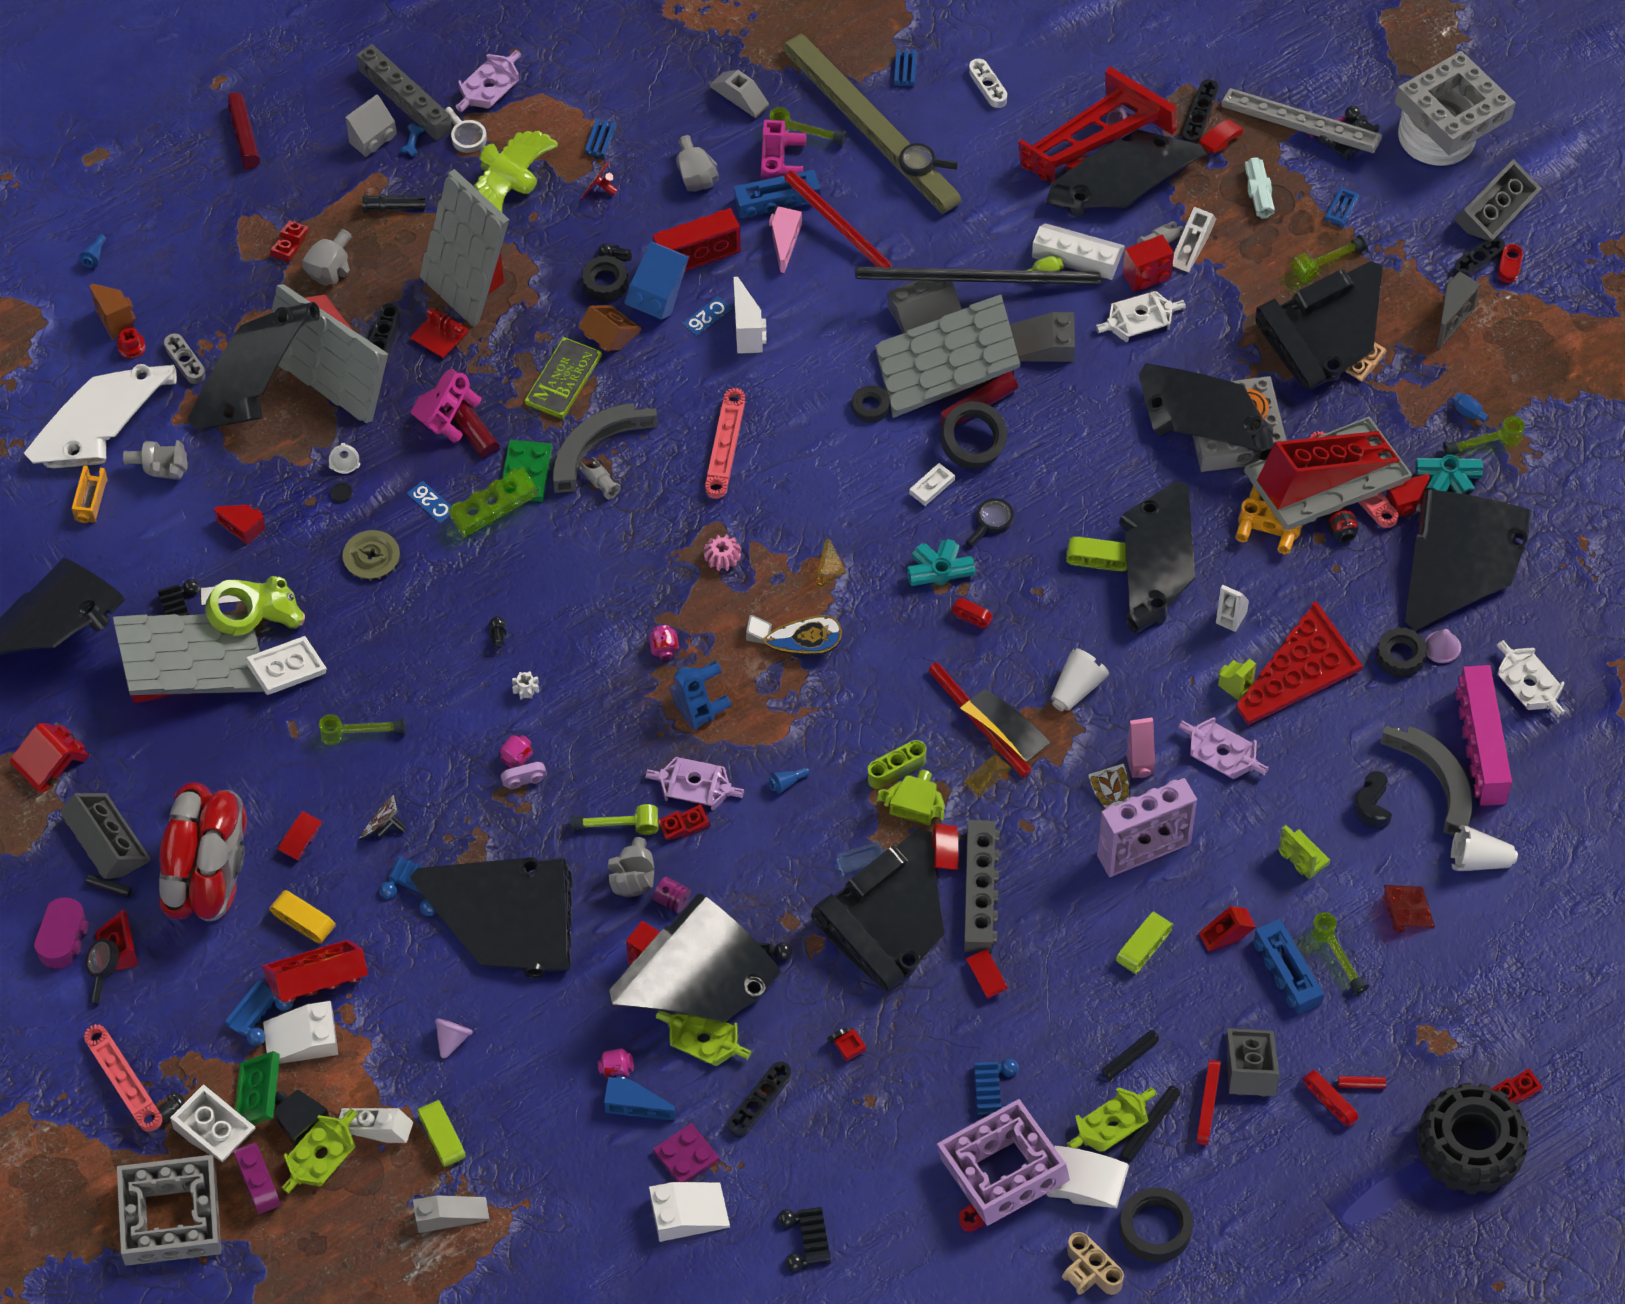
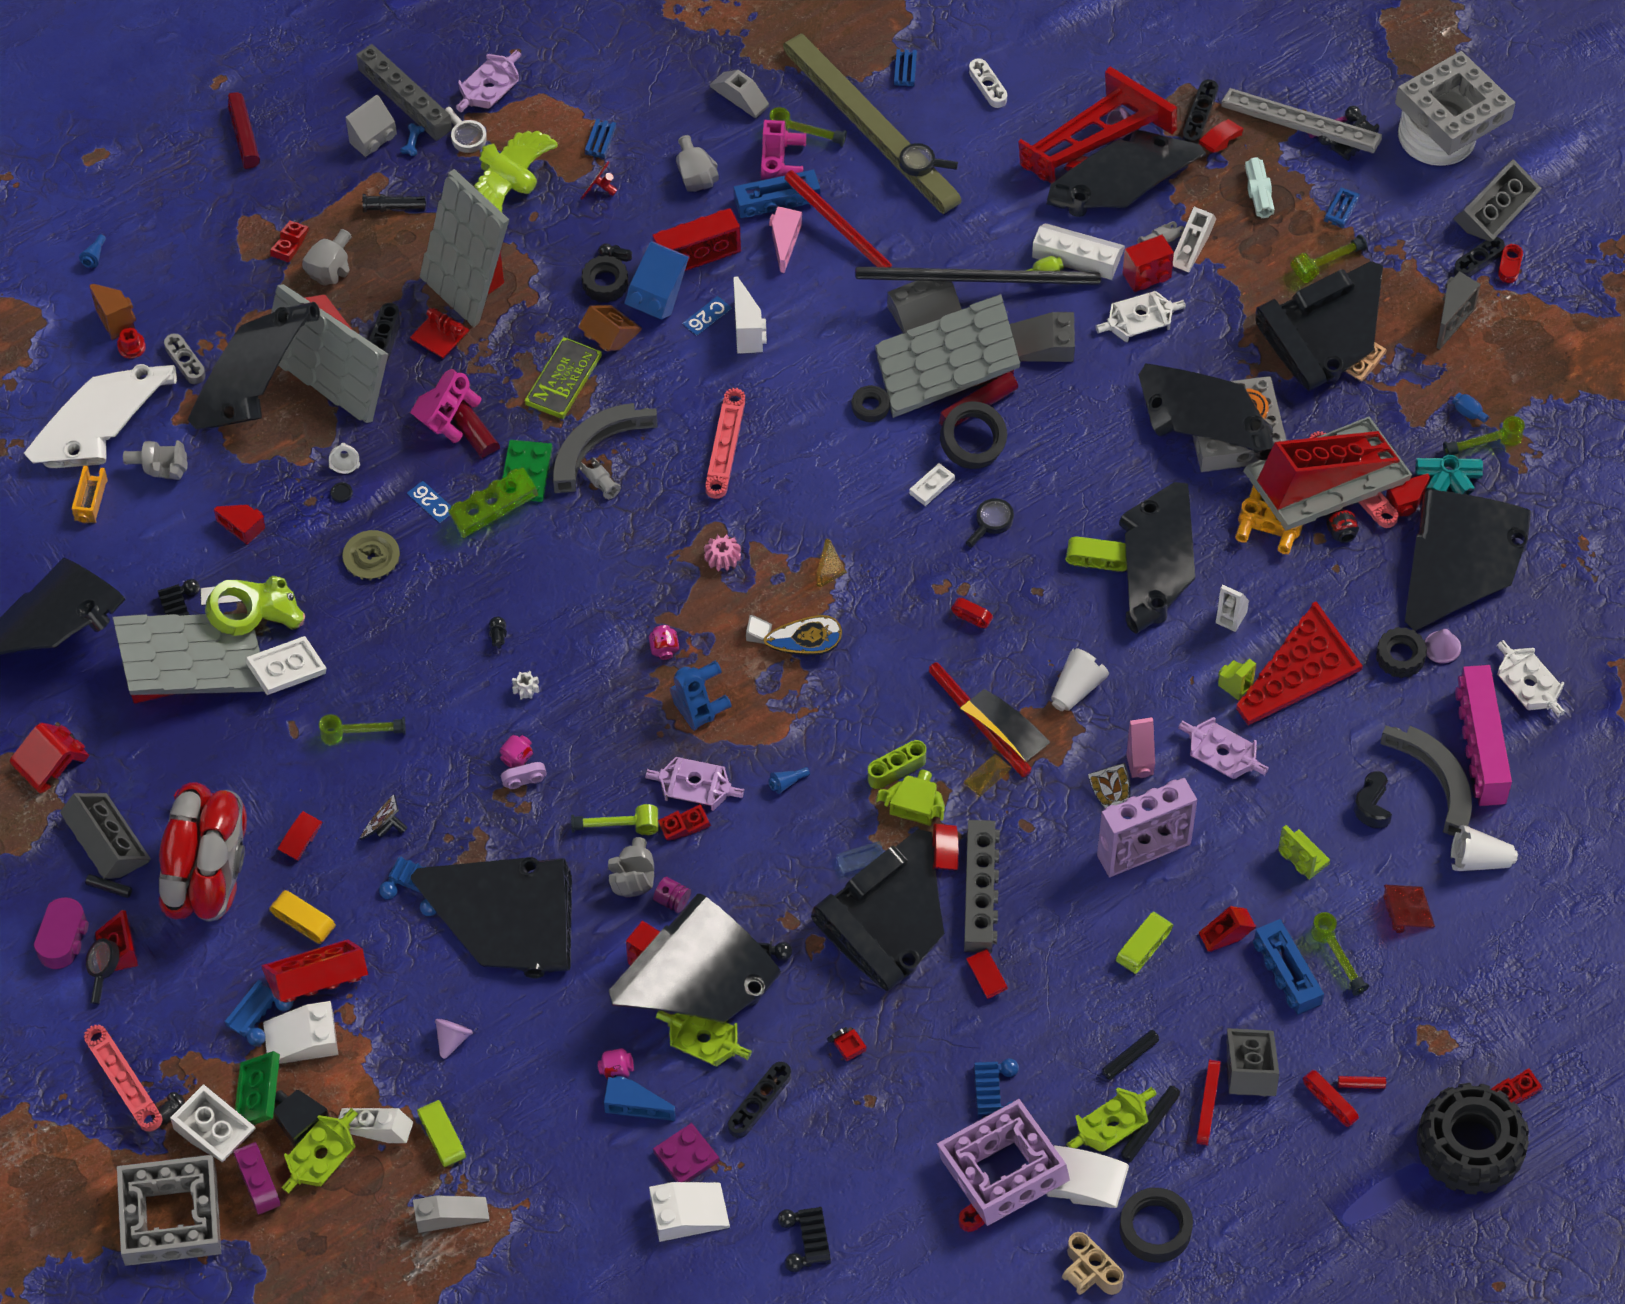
teal piece [907,539,976,586] -> none

